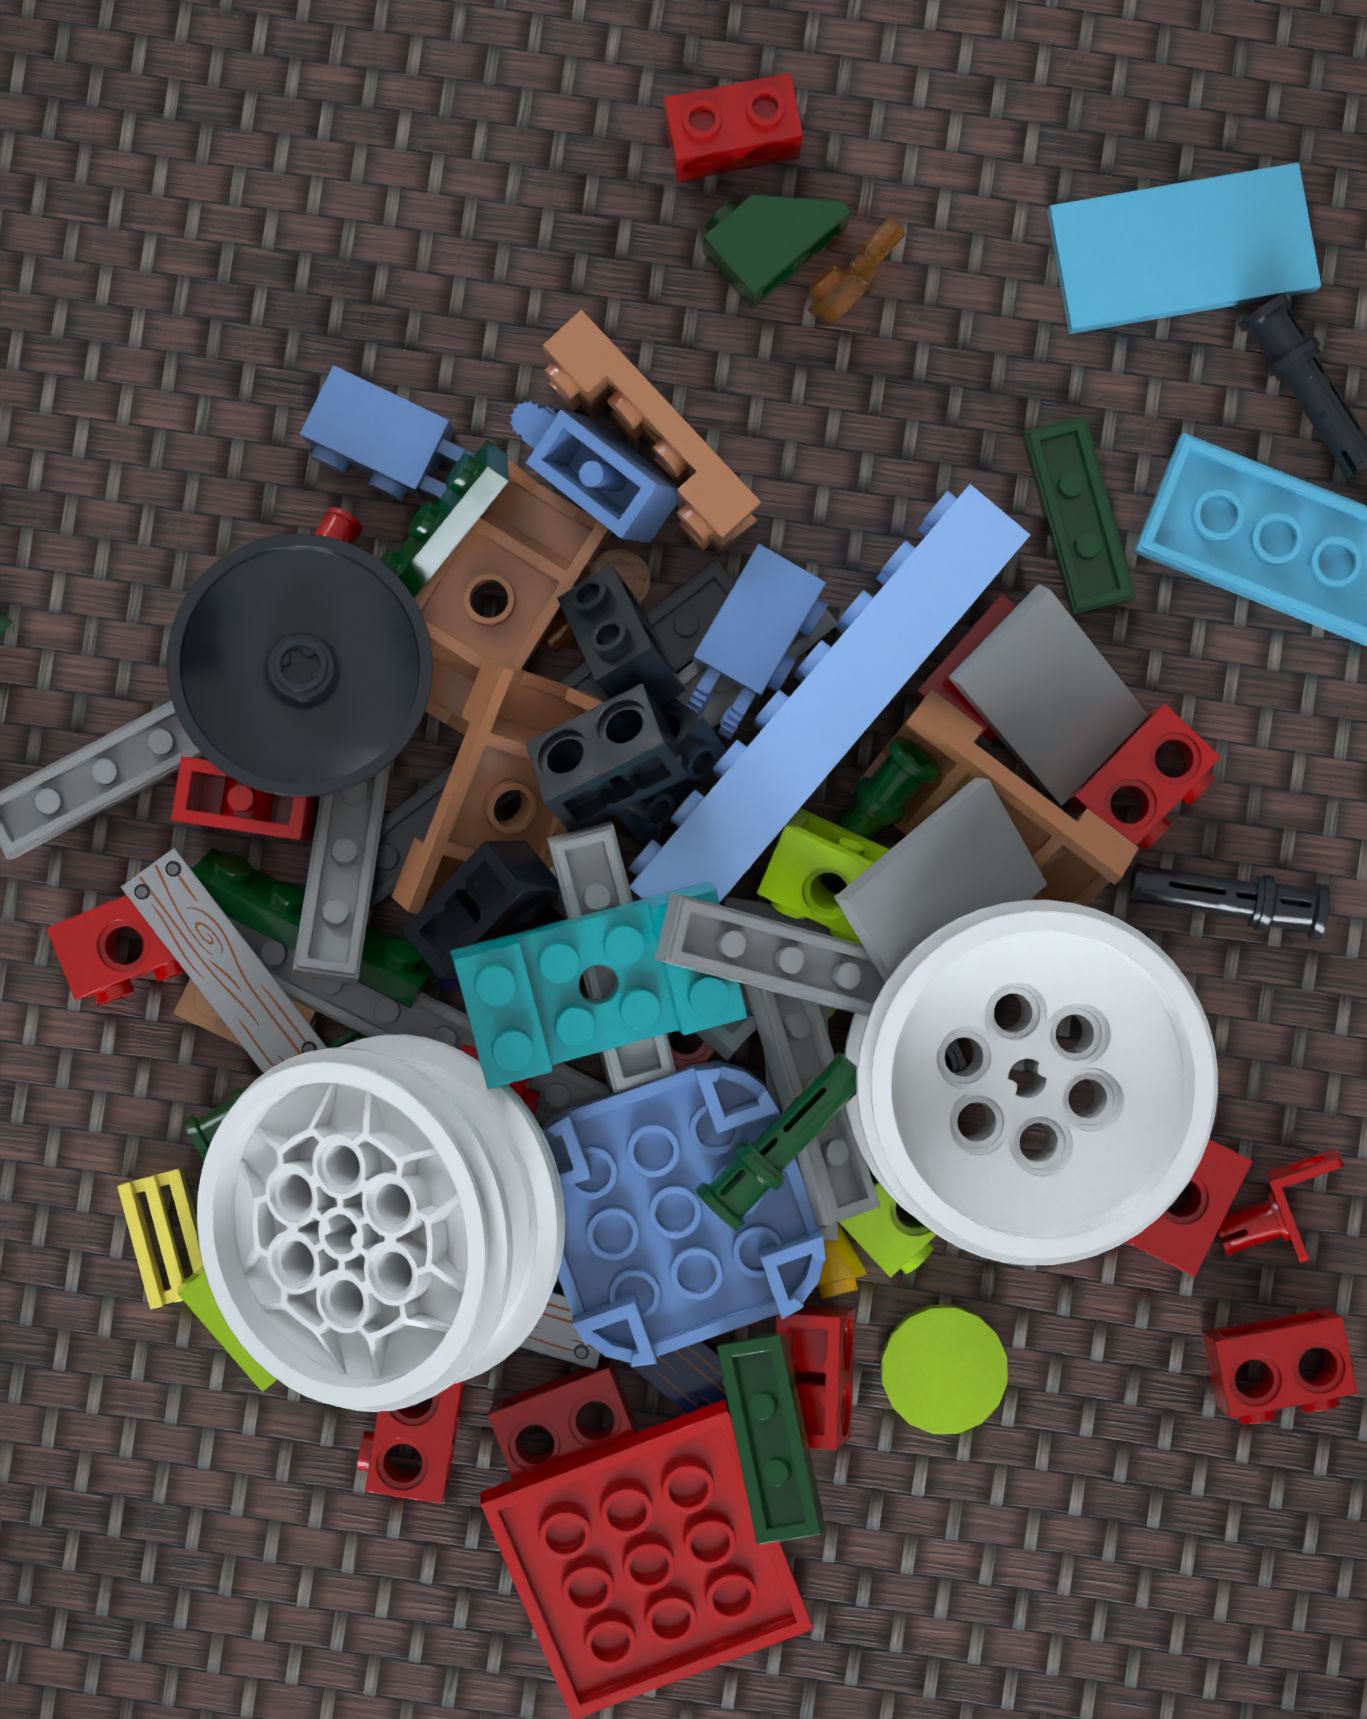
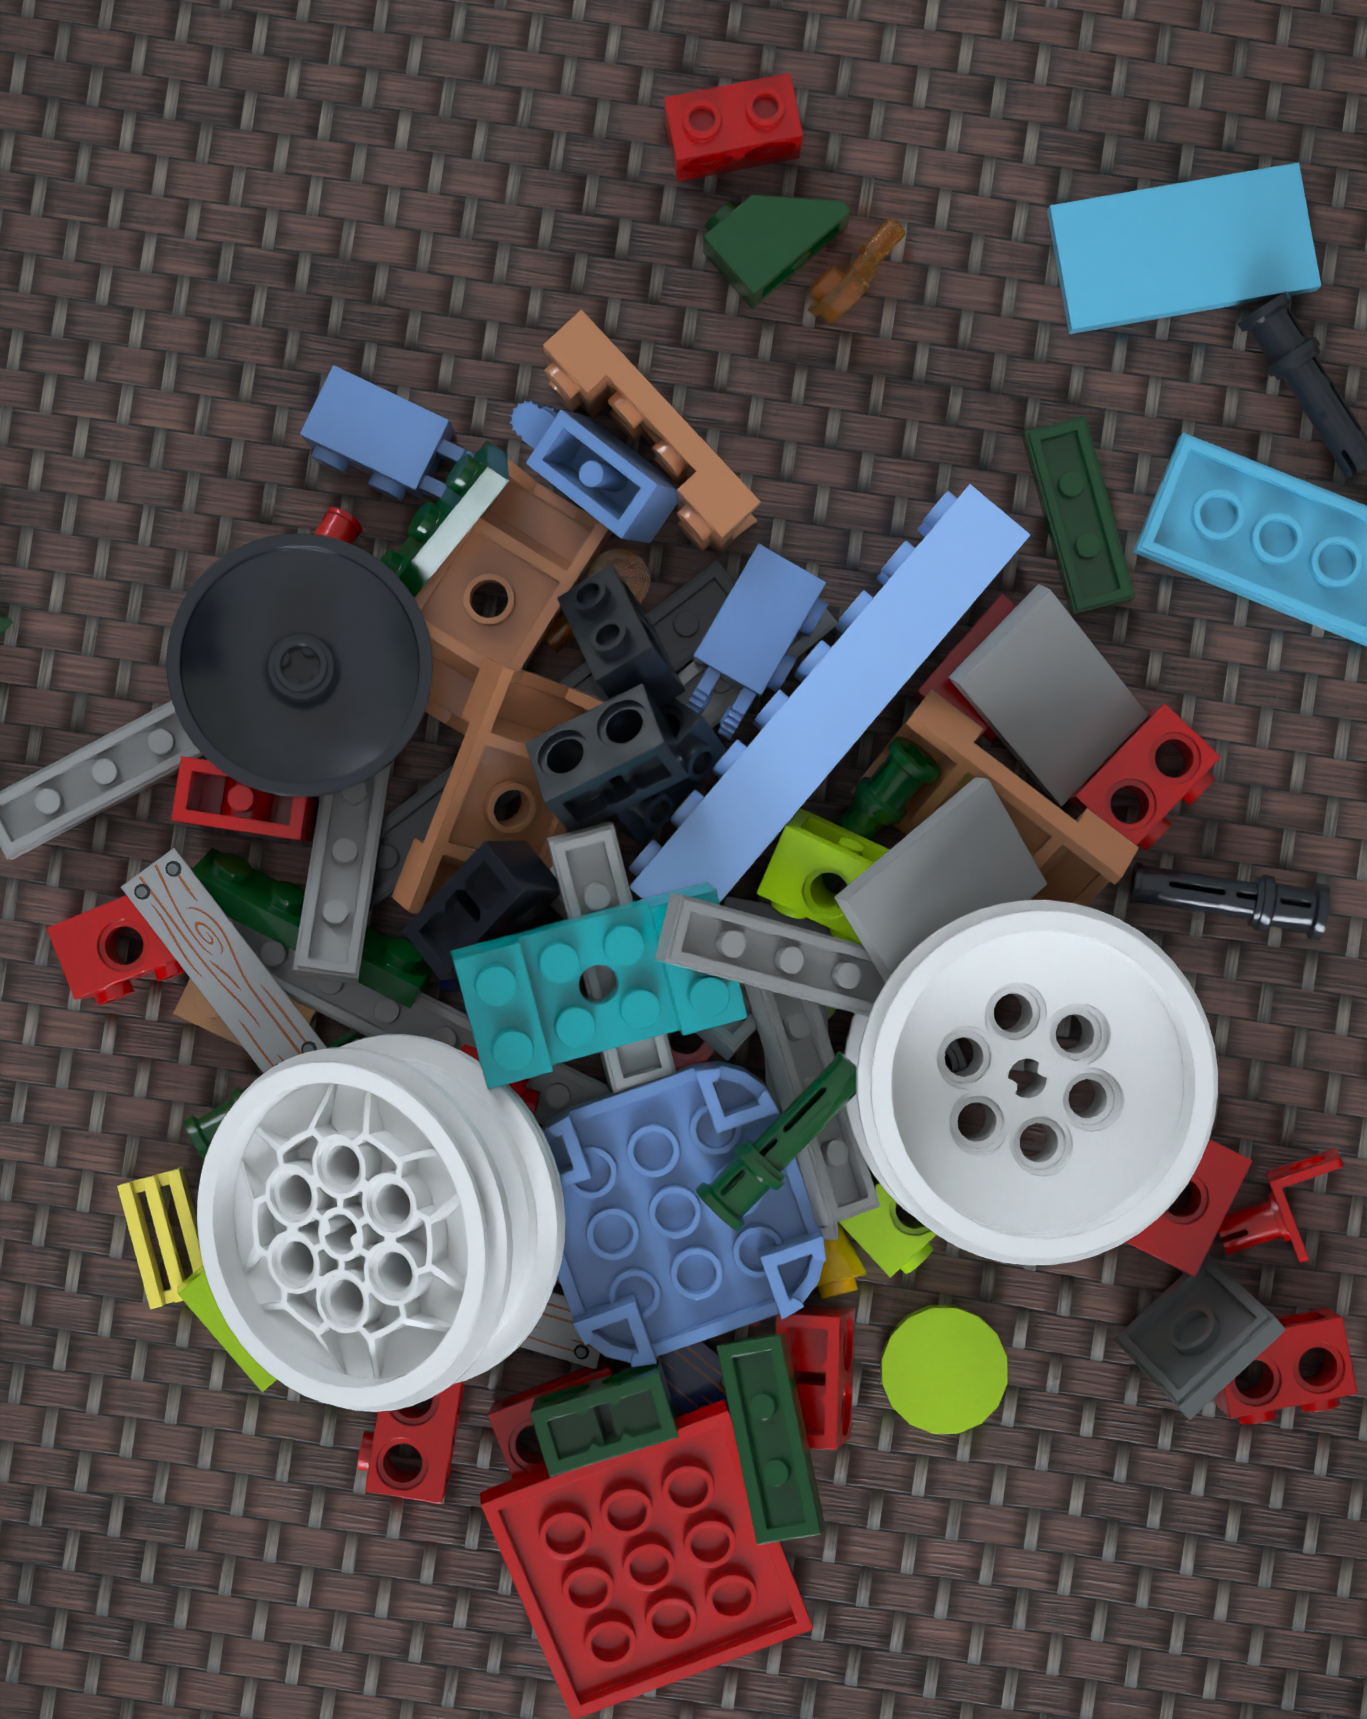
none -> dark green brick [530,1359,679,1477]
none -> dark grey tile [1113,1254,1286,1420]

